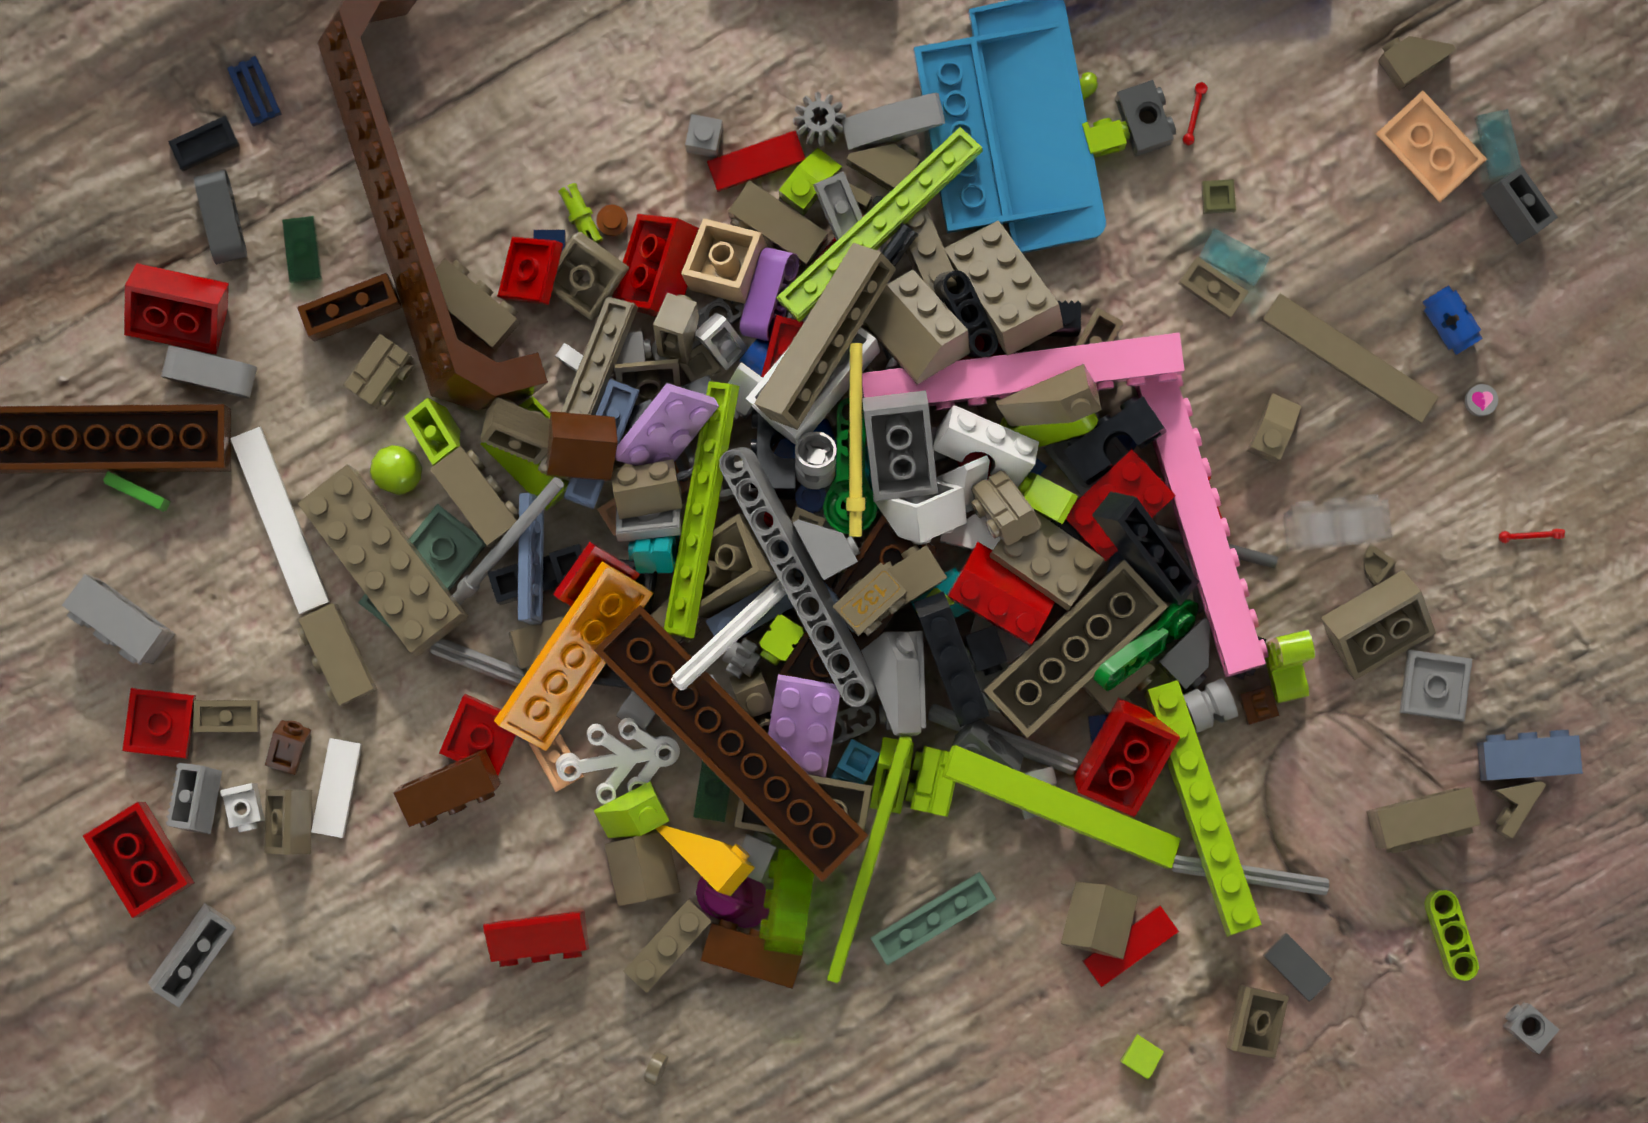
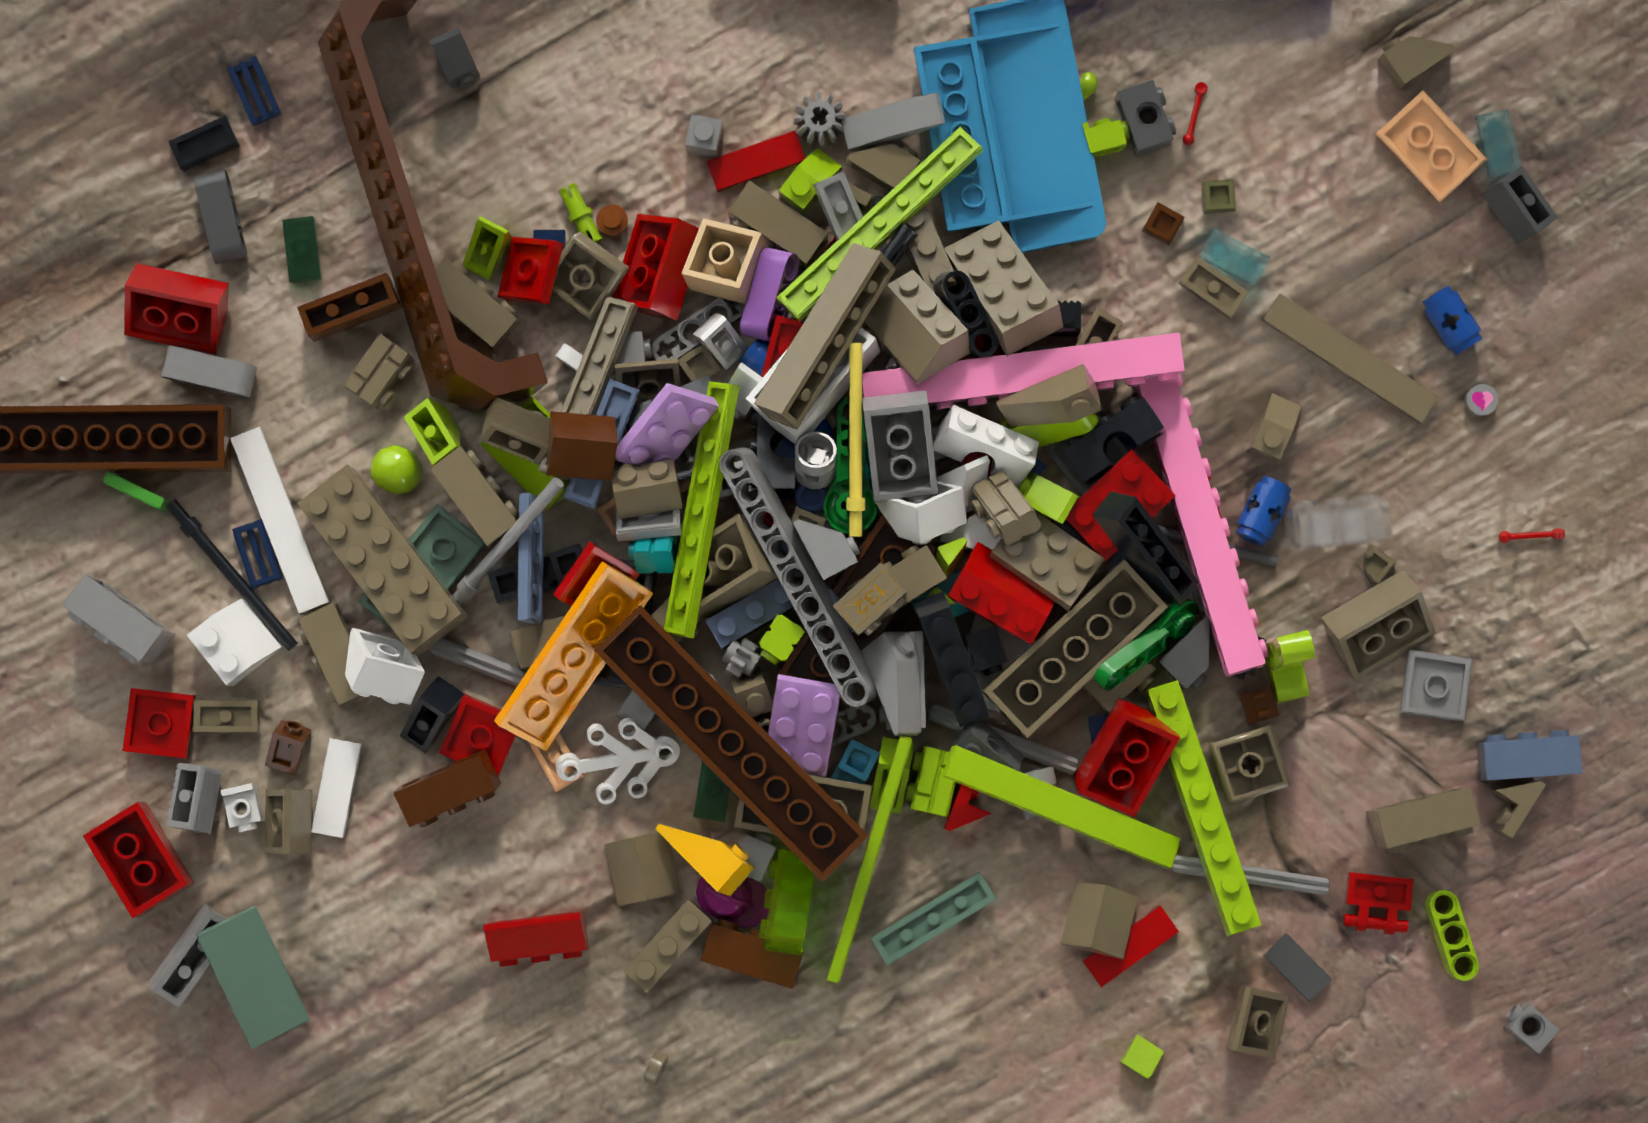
lime slope [594,781,670,838] -> none
dark tan slope [653,293,699,364] -> none
white axle [671,578,786,690] -> none
light grey wheel [1183,678,1238,733] -> none
none -> black bar [166,499,298,651]
none -> white slope [187,598,283,687]
none -> sand green tile [196,905,310,1049]
none -> dark blue tile [232,519,283,590]
none -> white slope [345,628,425,705]
none -> black slope [400,676,464,754]
none -> dark grey slope [429,27,480,89]
none -> lime slope [462,216,512,280]
none -> lime slope [935,538,967,582]
none -> red slope [943,784,992,831]
none -> reddish brown tile [1142,202,1185,246]
none -> dark tan brick [1209,726,1290,804]
none -> blue piece [1236,476,1292,547]
none -> red plate [1343,872,1414,935]

